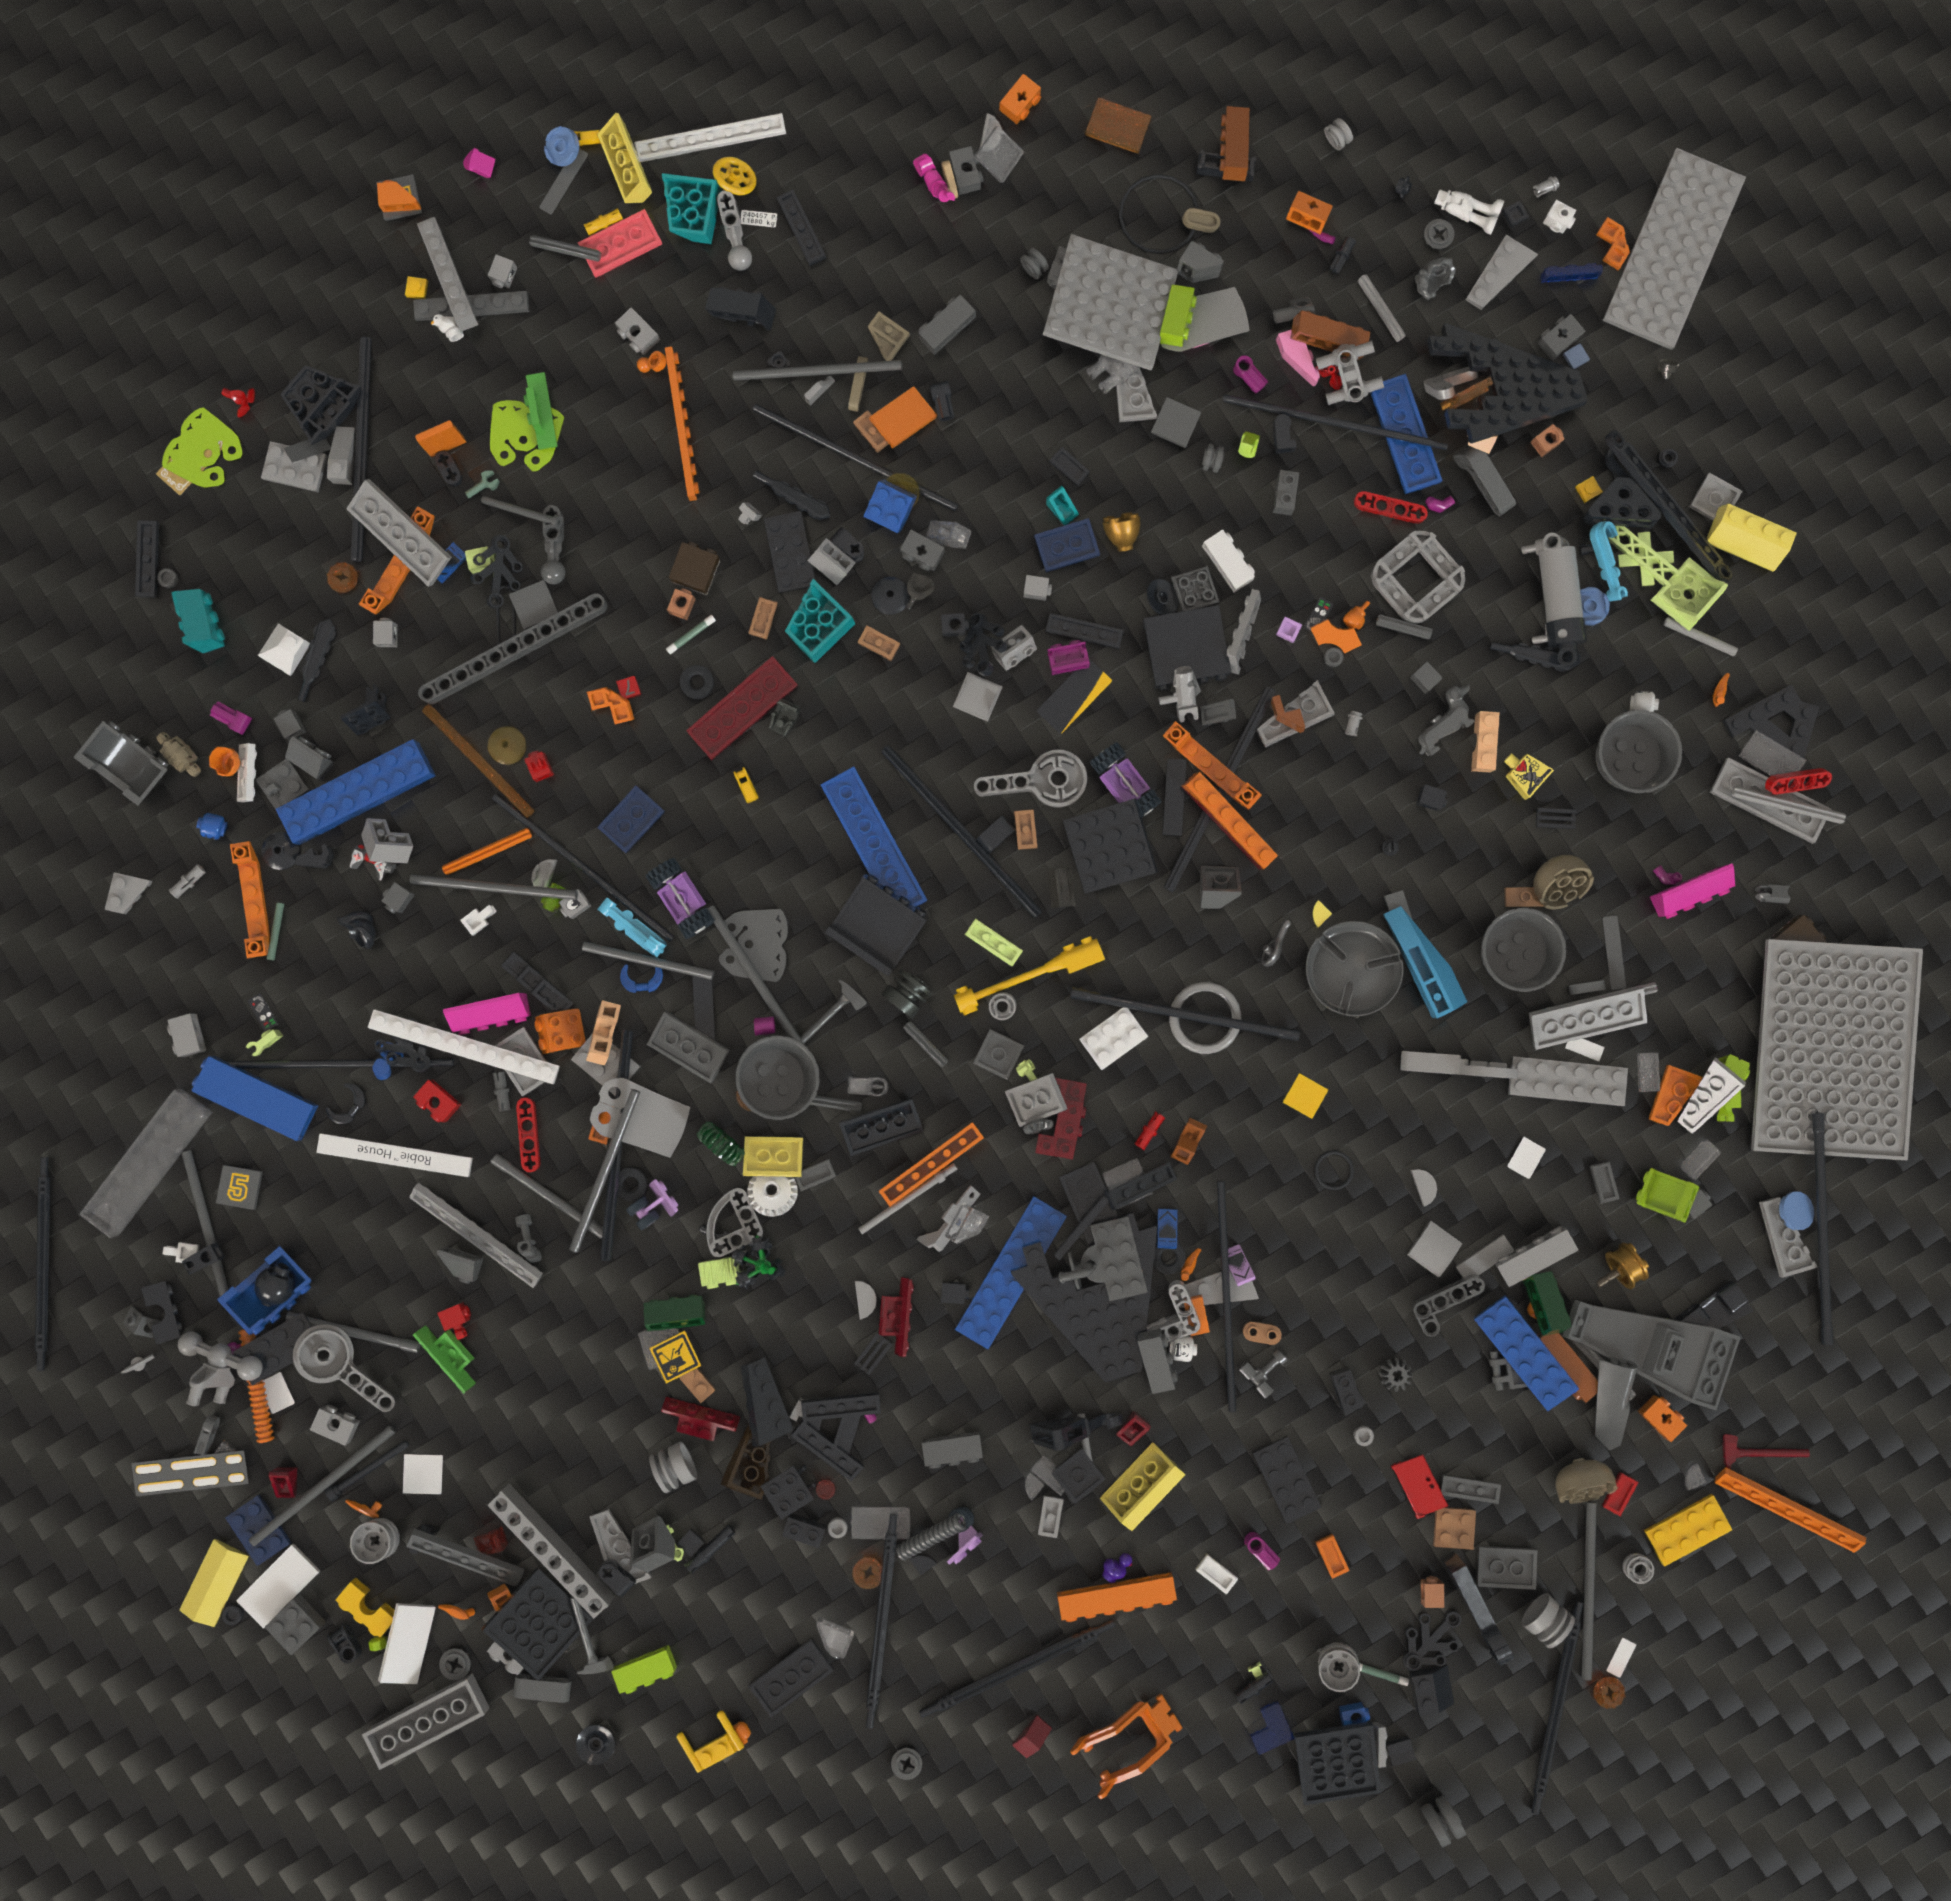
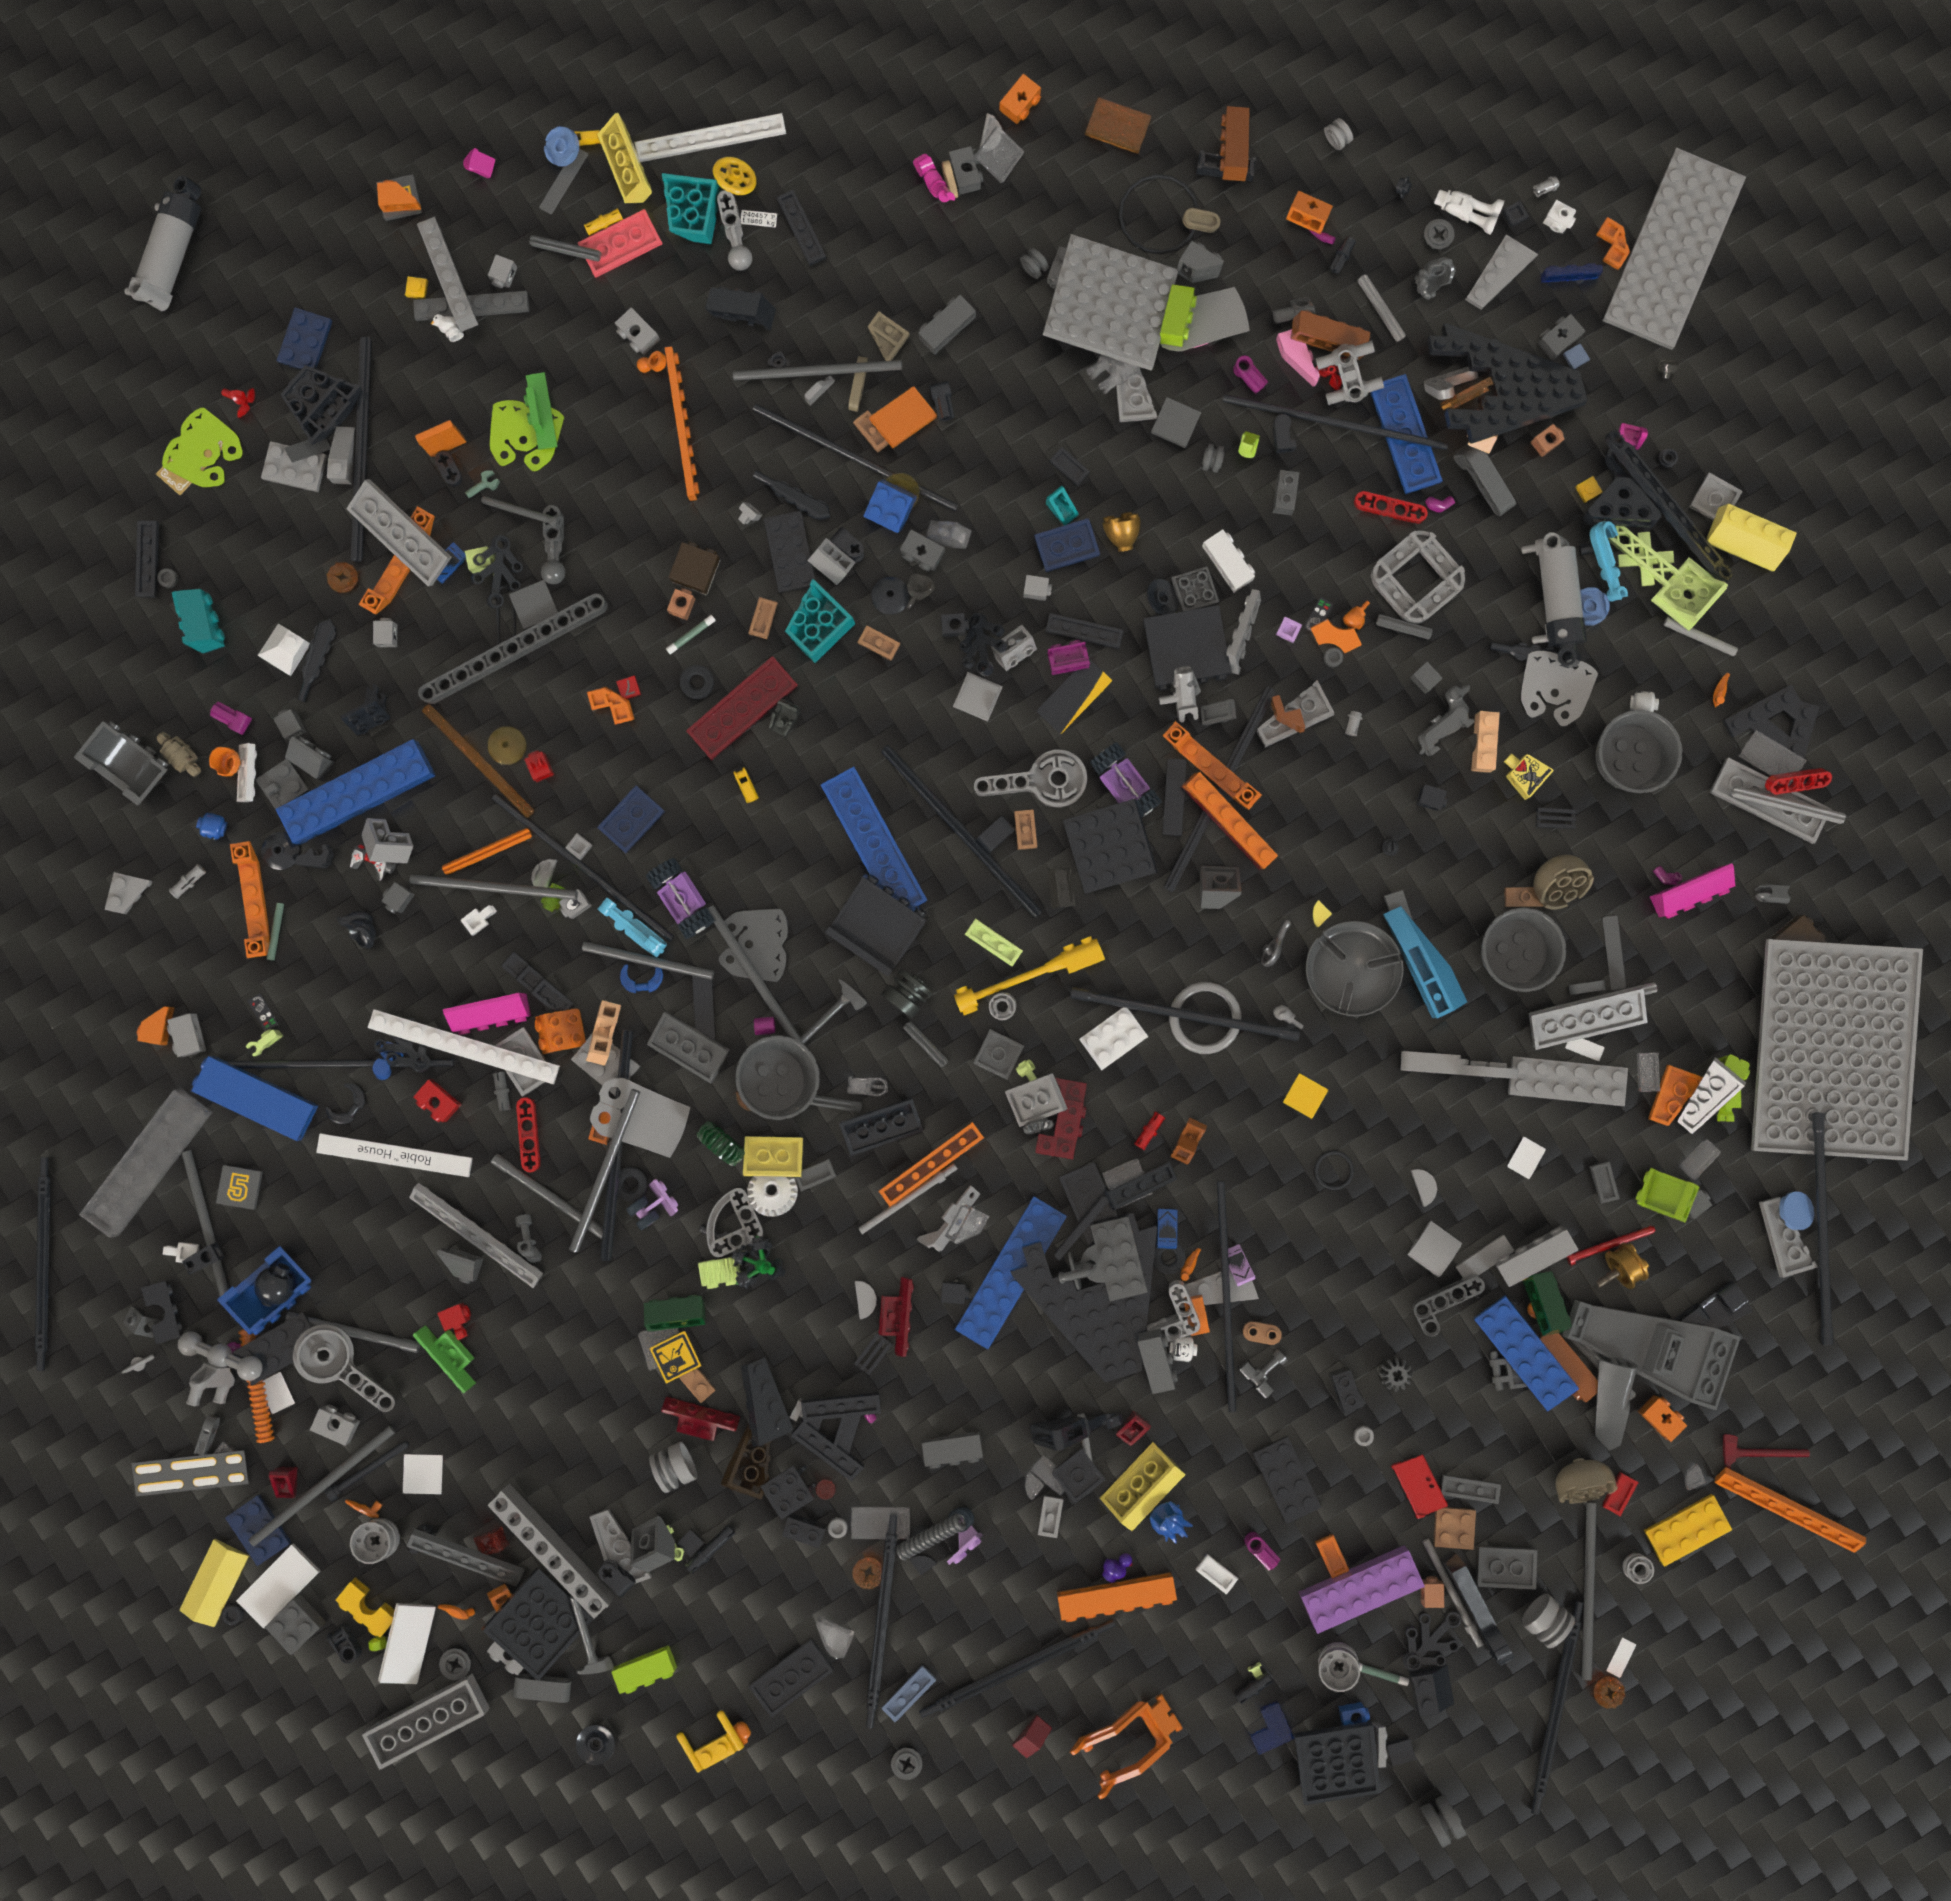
none -> light grey piece [125,175,202,311]
none -> orange slope [137,1007,175,1045]
none -> dark blue plate [276,308,333,370]
none -> light grey tile [565,833,593,860]
none -> sand blue plate [881,1664,936,1722]
none -> blue hair [1150,1501,1193,1543]
none -> light grey piece [1273,1005,1304,1029]
none -> medium lavender brick [1299,1545,1425,1634]
none -> light grey bar [1422,1538,1484,1648]
none -> light grey piece [1521,651,1598,726]
none -> red bar [1566,1226,1656,1266]
none -> dark pink tile [1618,423,1648,450]

